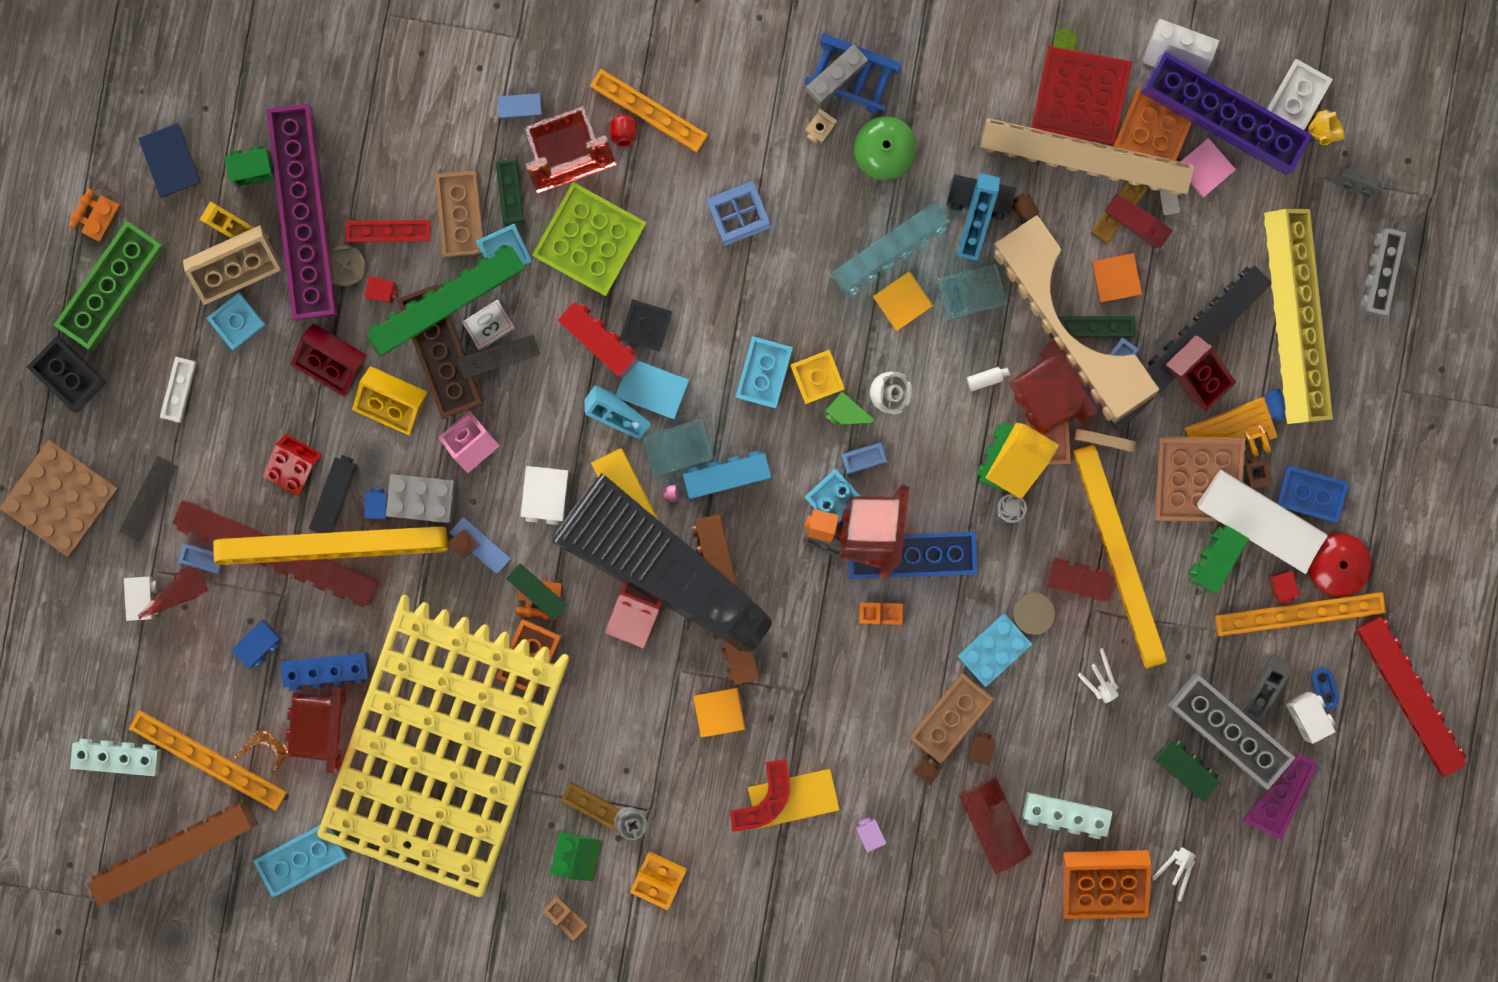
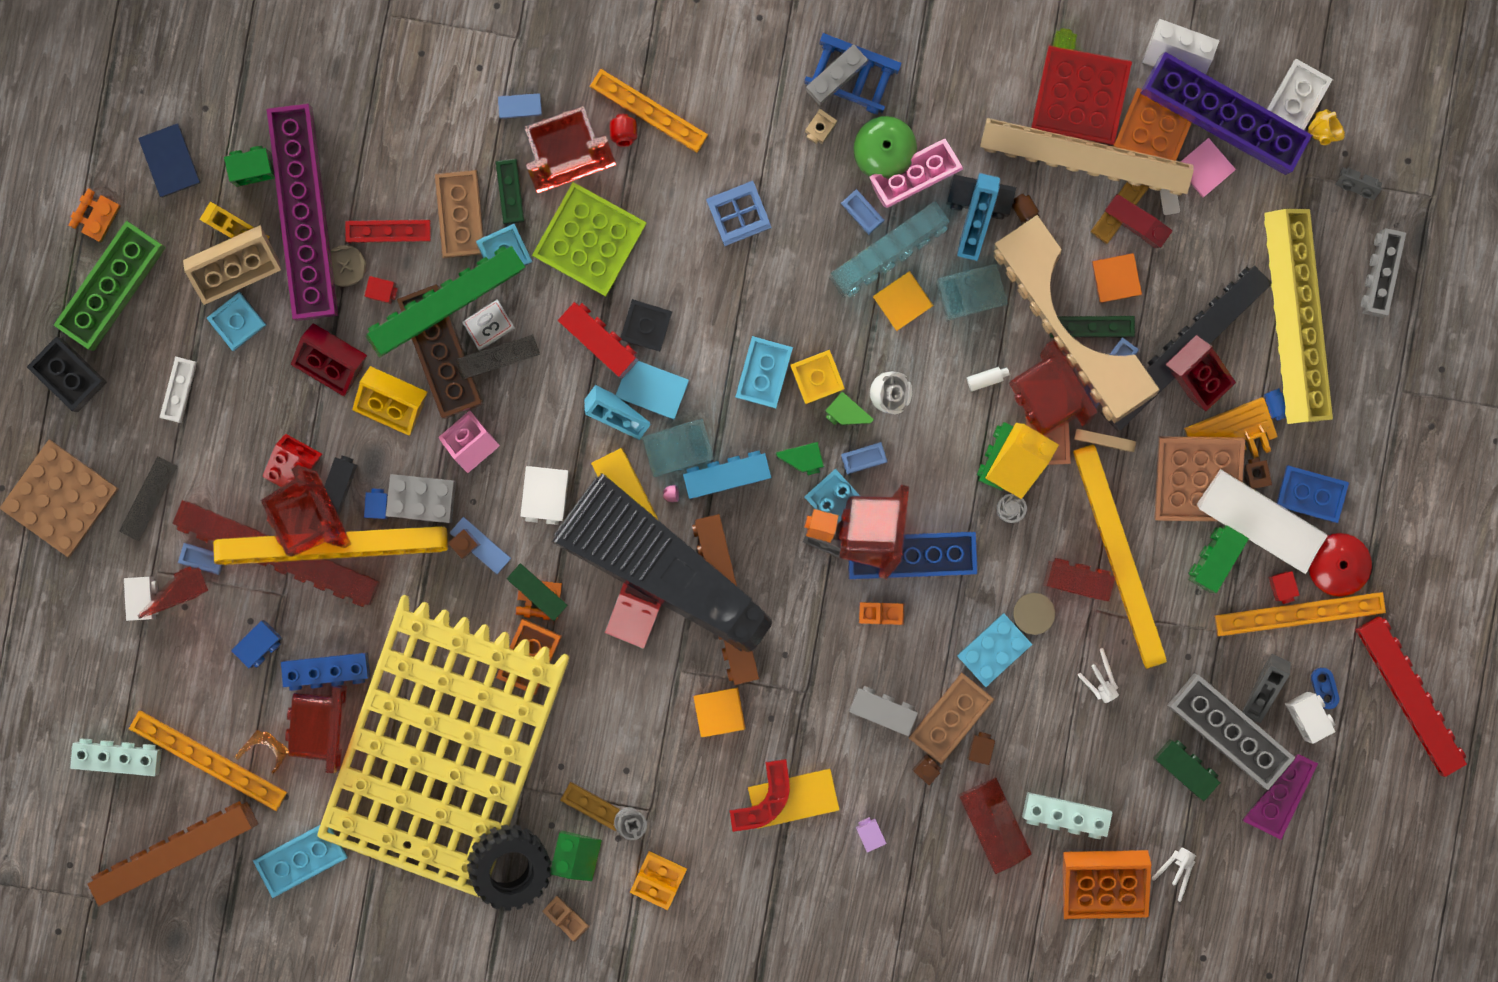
none -> clear red windscreen [261,465,351,557]
none -> black tyre [467,825,552,911]
none -> green slope [776,442,824,476]
none -> medium blue tile [841,189,885,235]
none -> light grey brick [849,686,918,736]
none -> bright pink slope [870,139,963,208]

